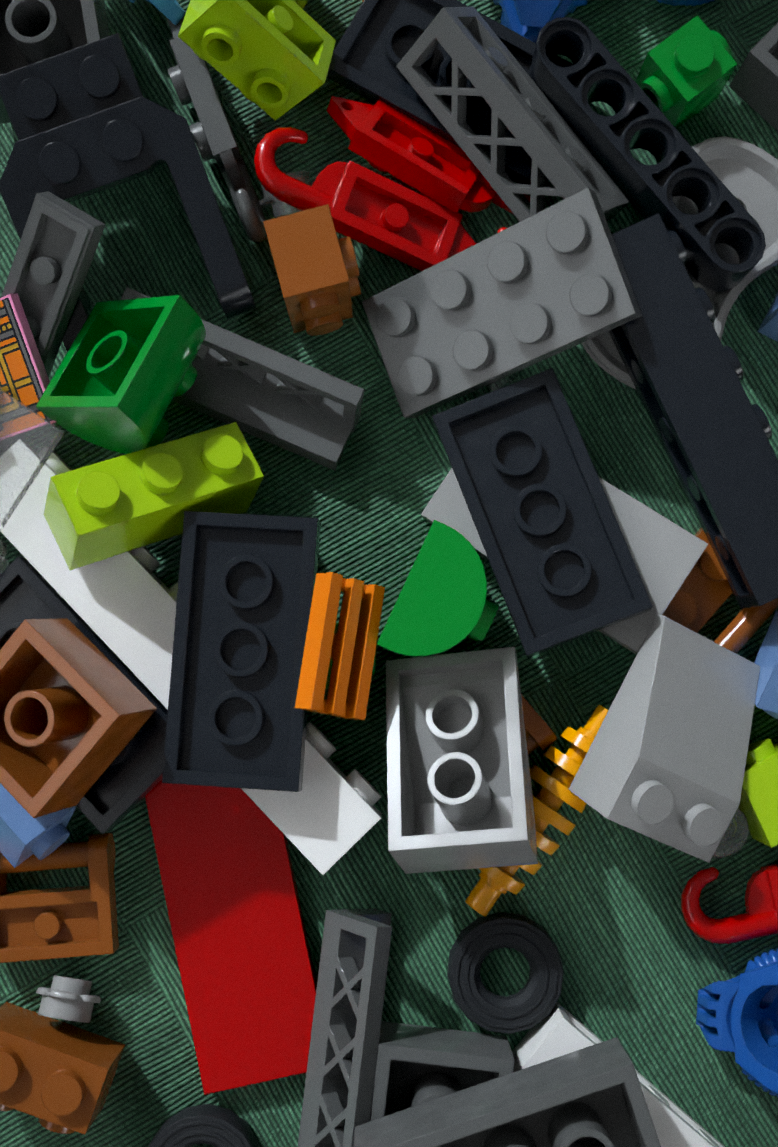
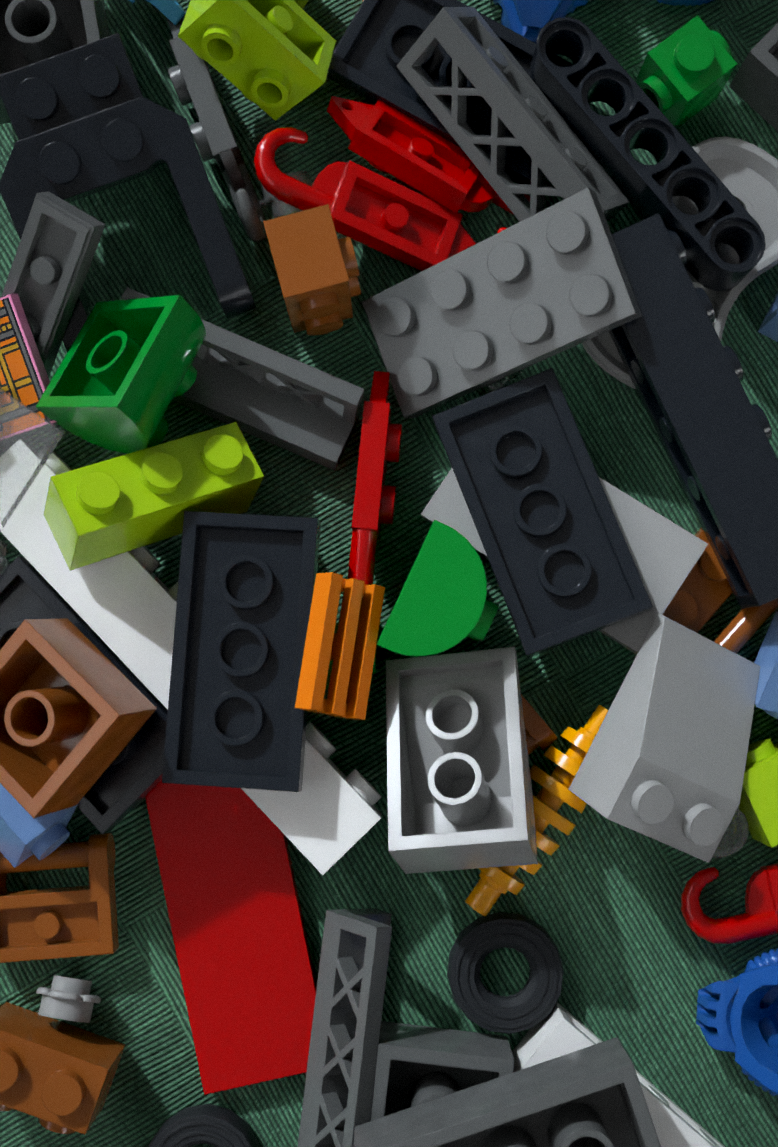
none -> red plate [347,371,402,585]

